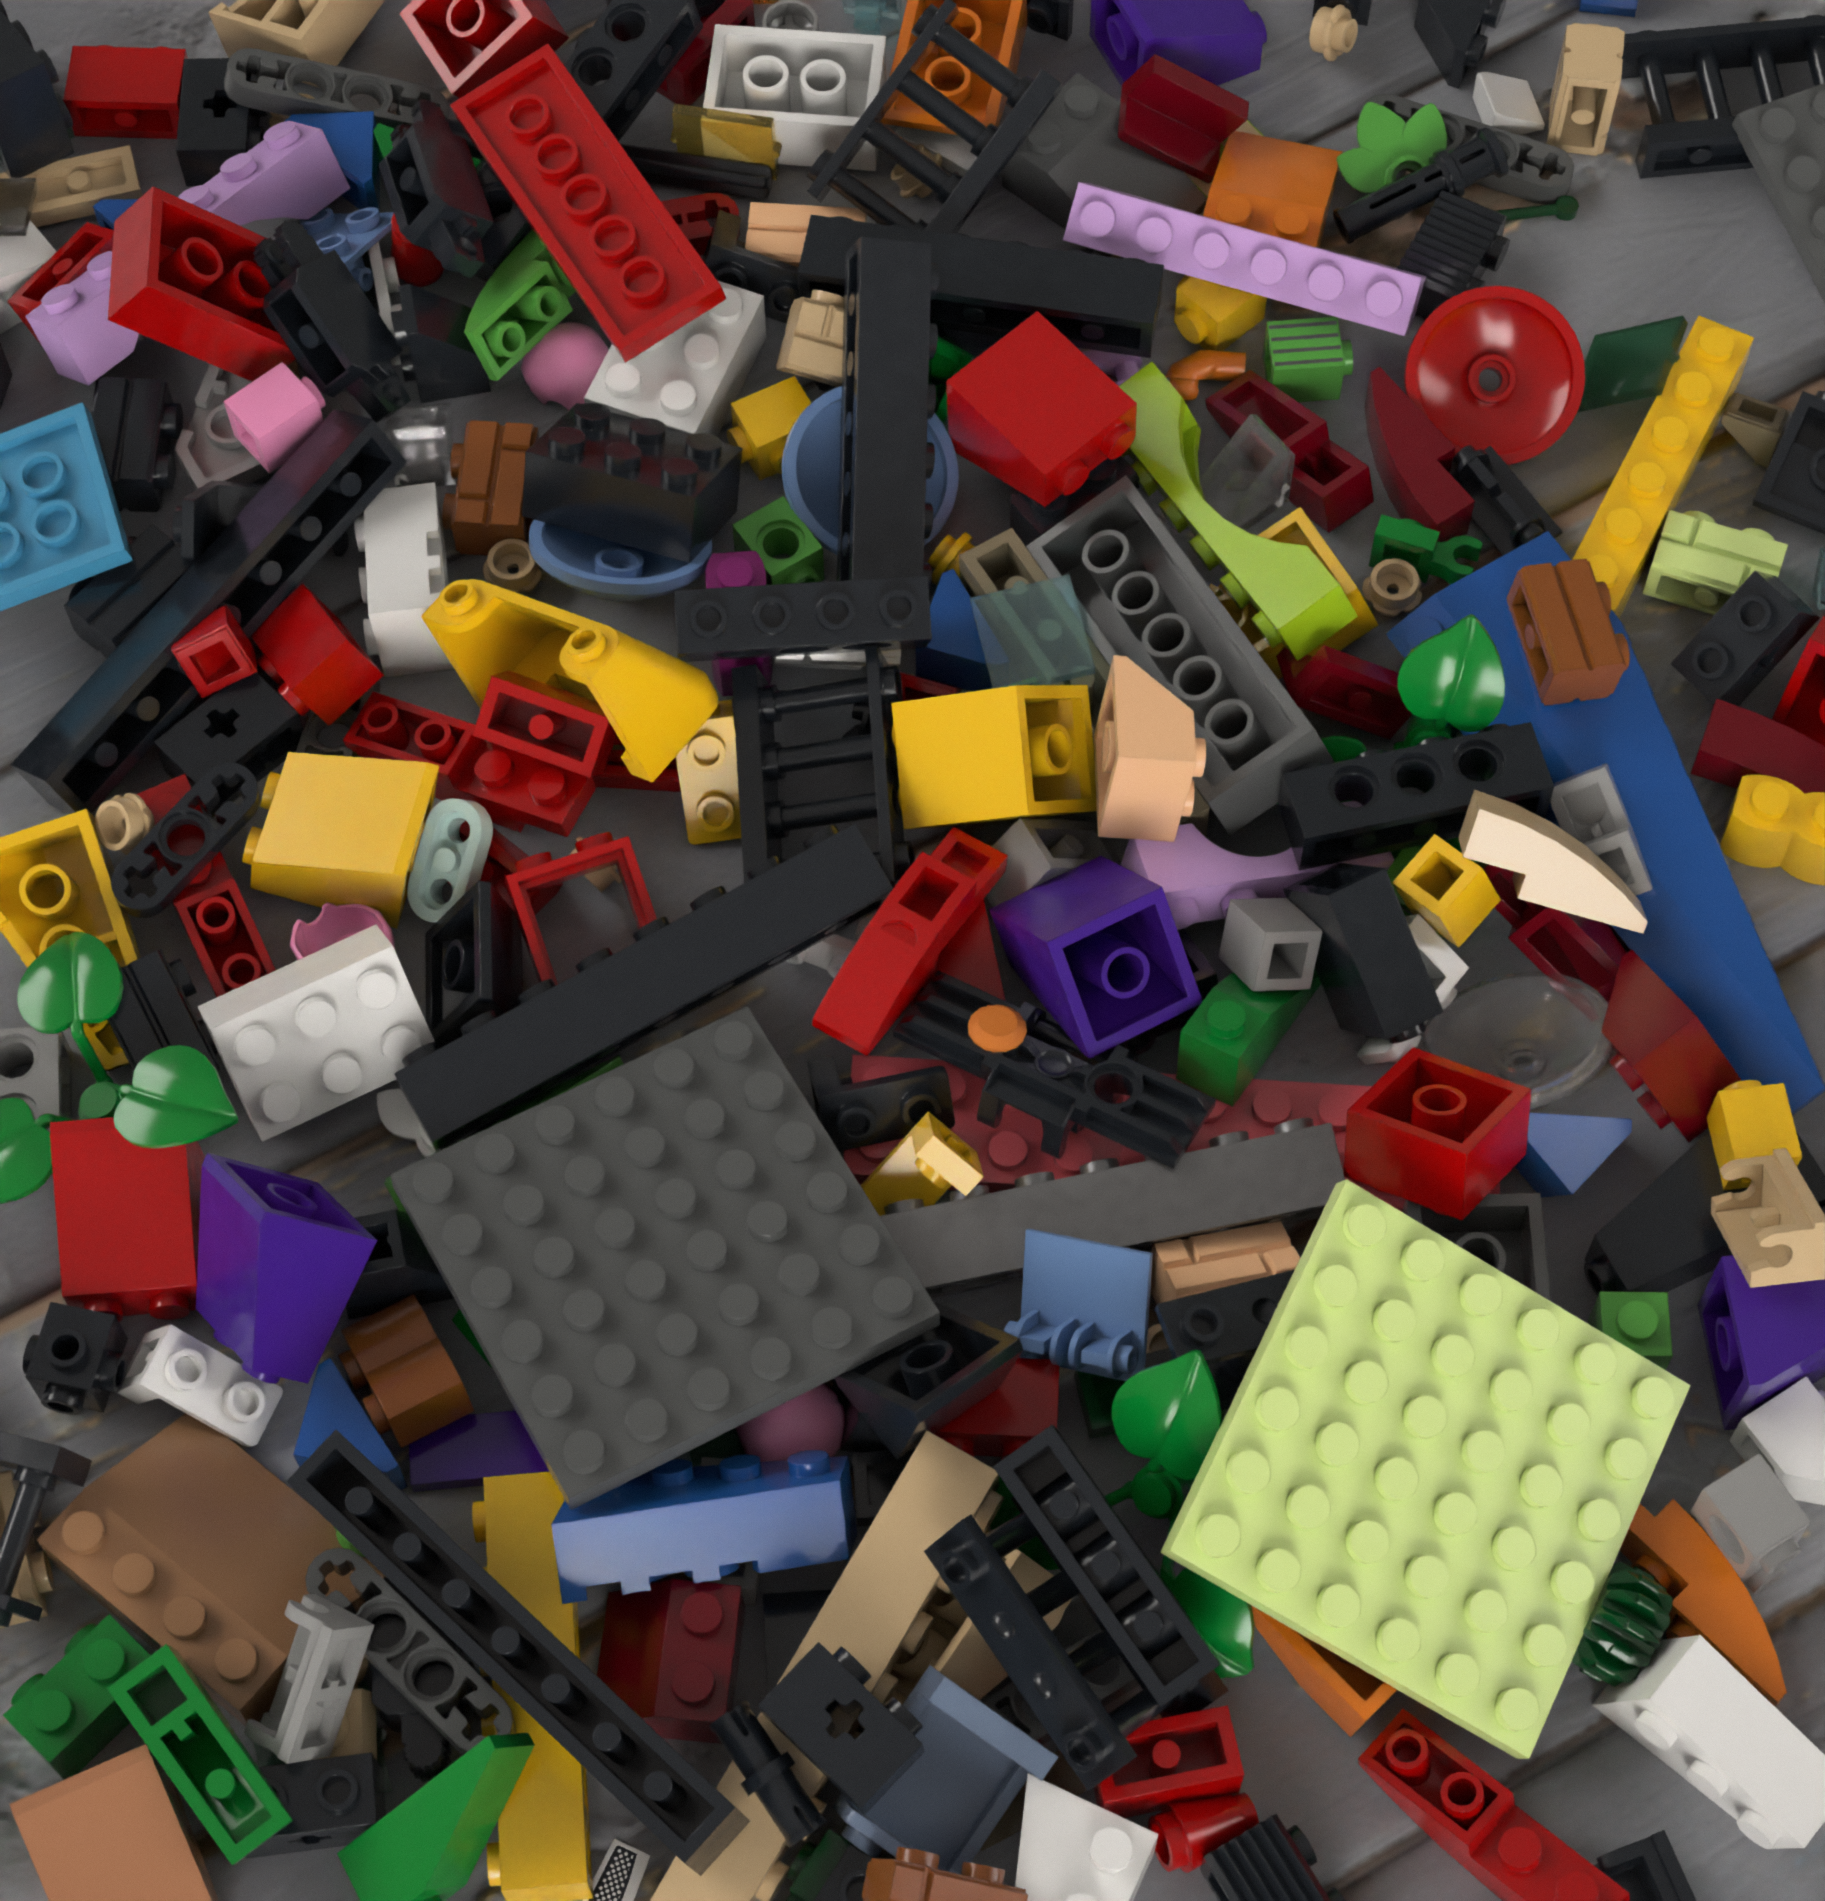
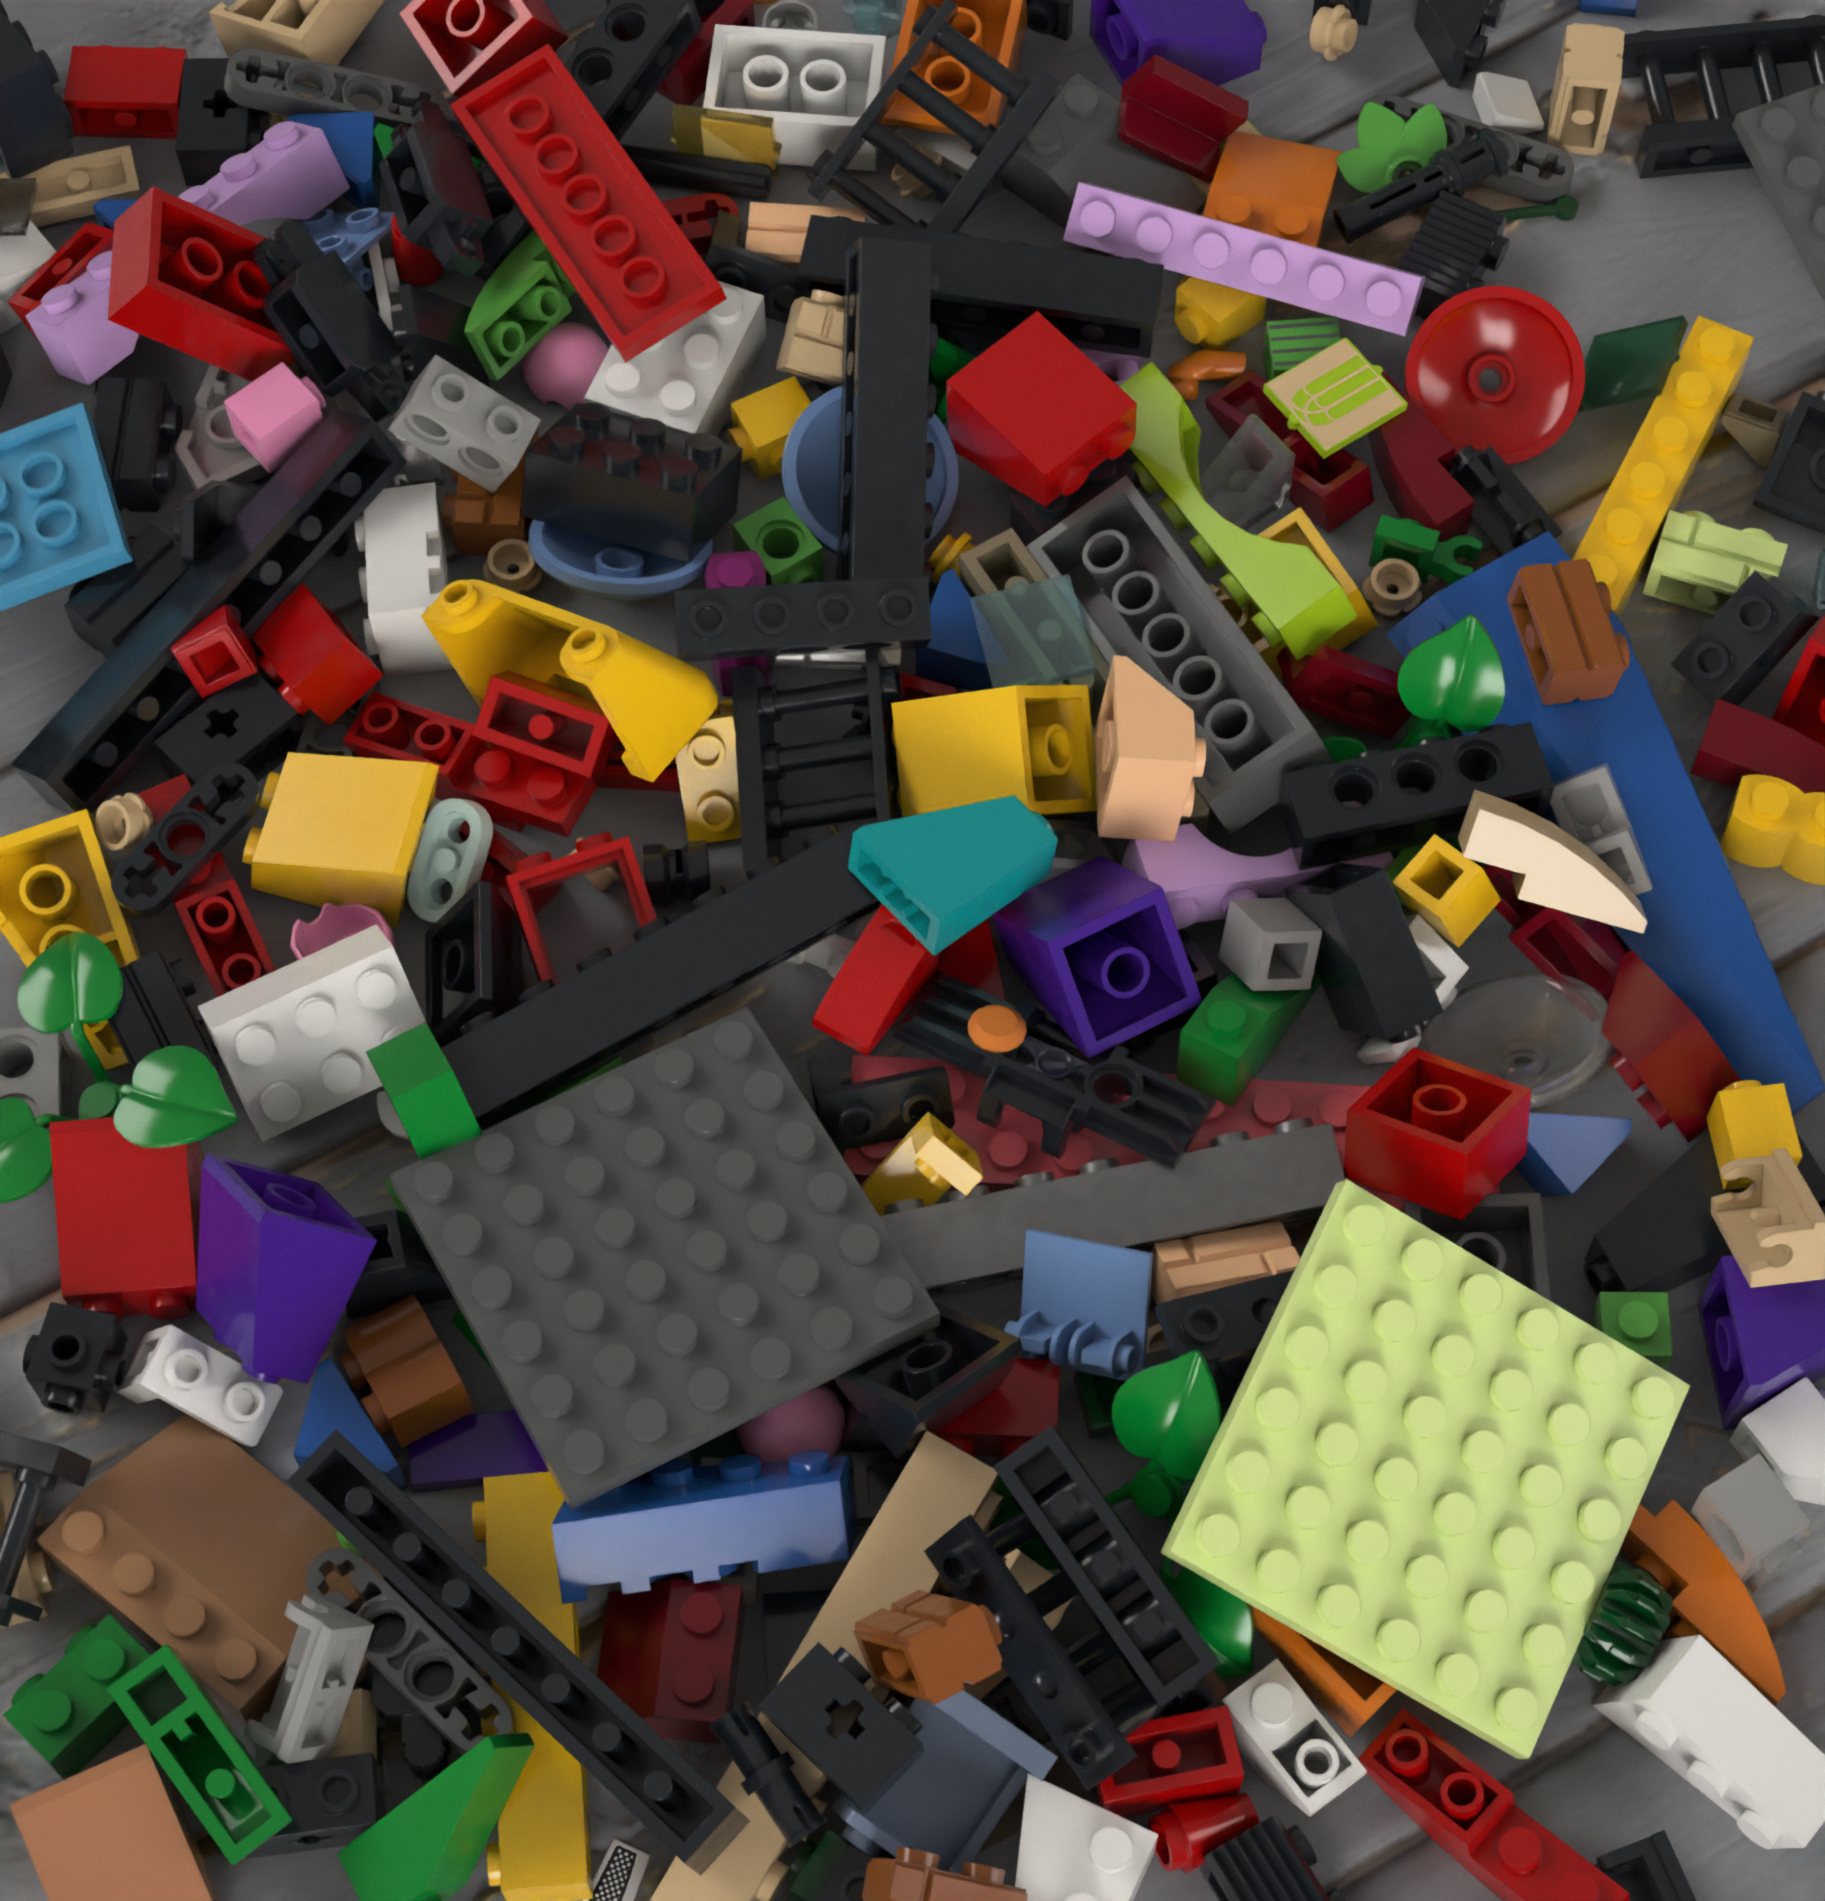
none -> green slope [366,1022,482,1160]
none -> light grey brick [388,354,541,493]
none -> black wheel [643,840,711,907]
none -> teal slope [848,795,1058,956]
none -> dark orange brick [853,1590,1003,1704]
none -> white slope [1220,1659,1367,1817]
none -> piece [1263,337,1408,459]

